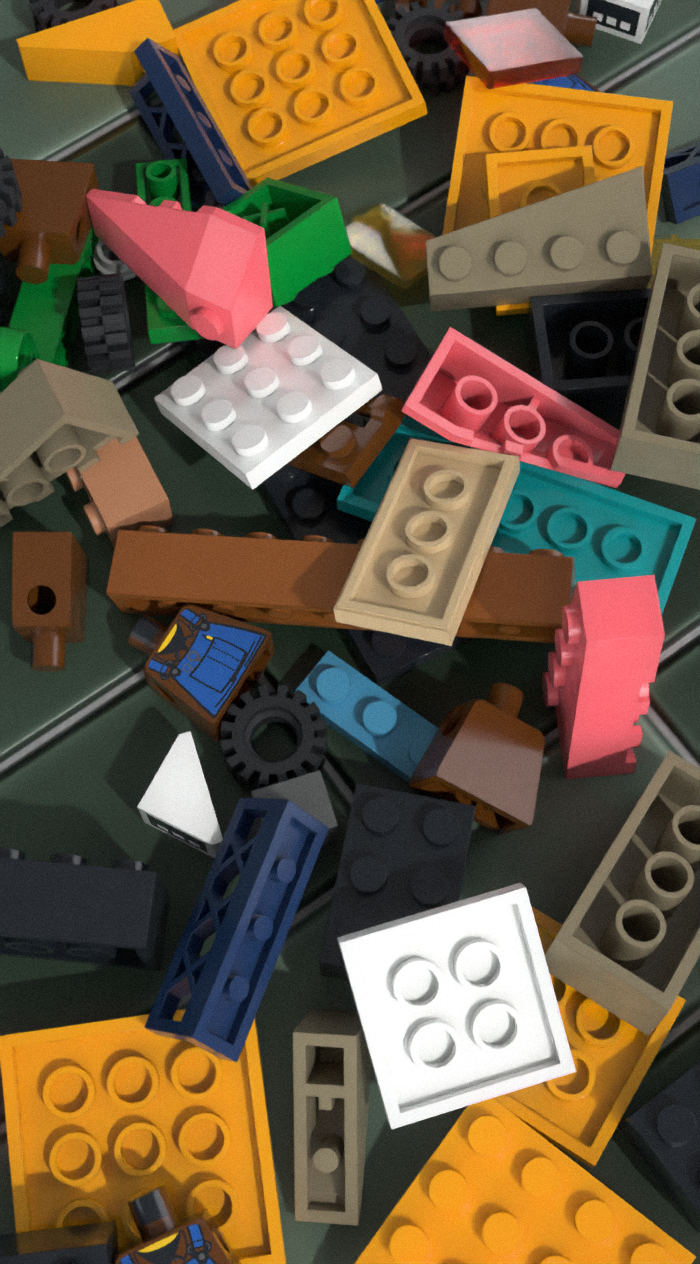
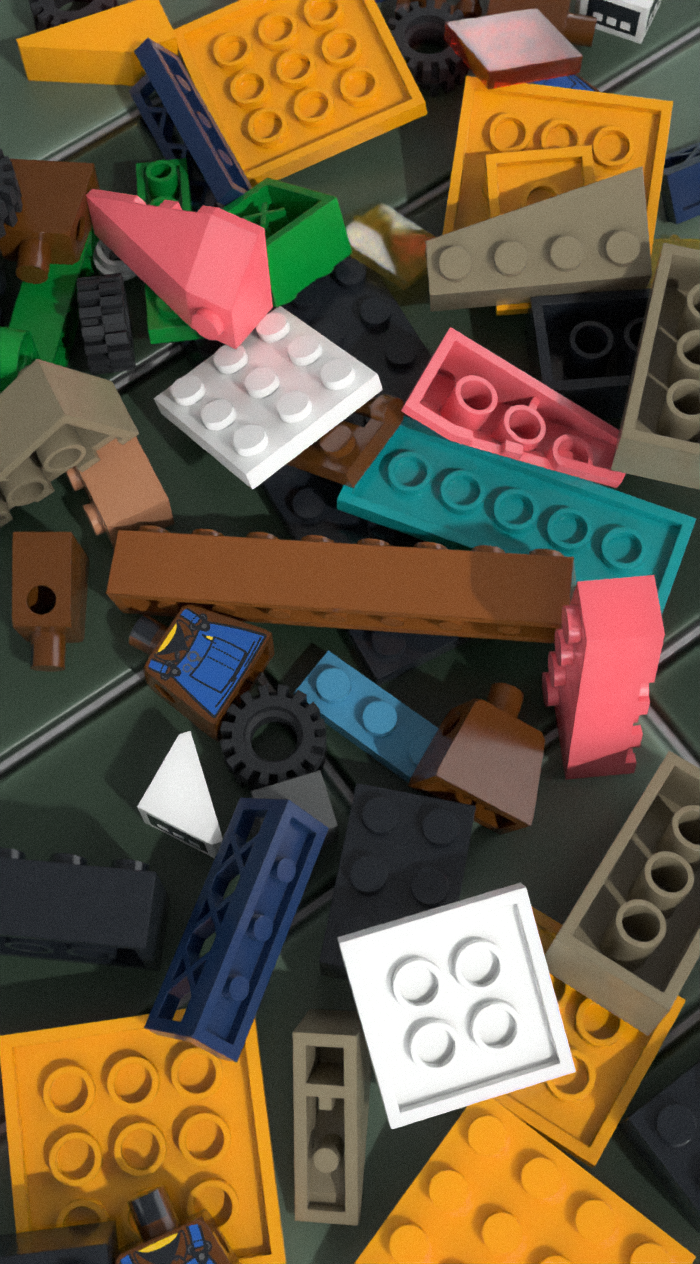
tan tile [333,438,520,646] -> none

